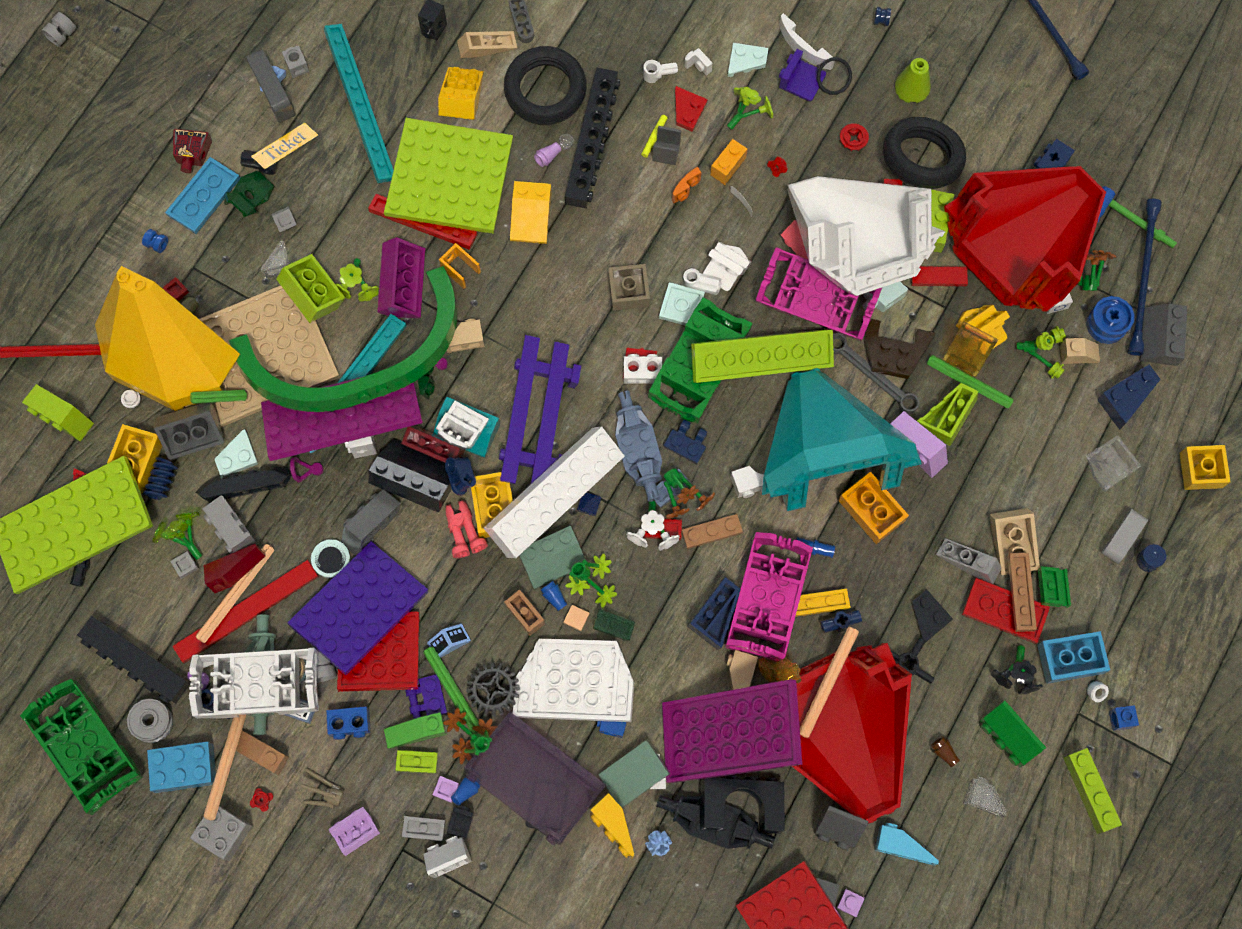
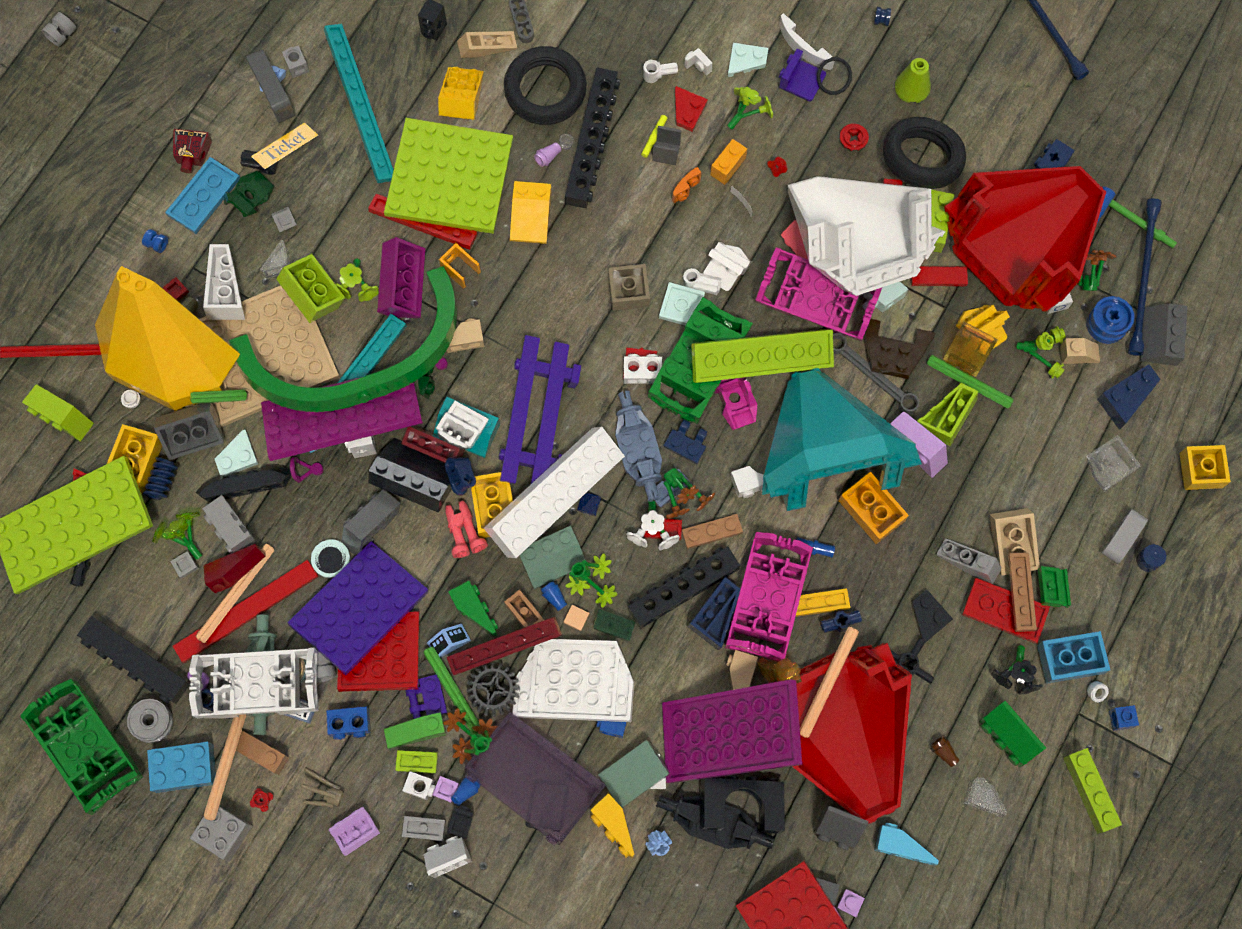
none -> white wedge [203,244,245,320]
none -> white brick [403,772,436,800]
none -> dark red plate [446,616,562,676]
none -> green slope [448,581,498,637]
none -> black brick [628,546,740,629]
none -> dark pink piece [715,377,758,430]

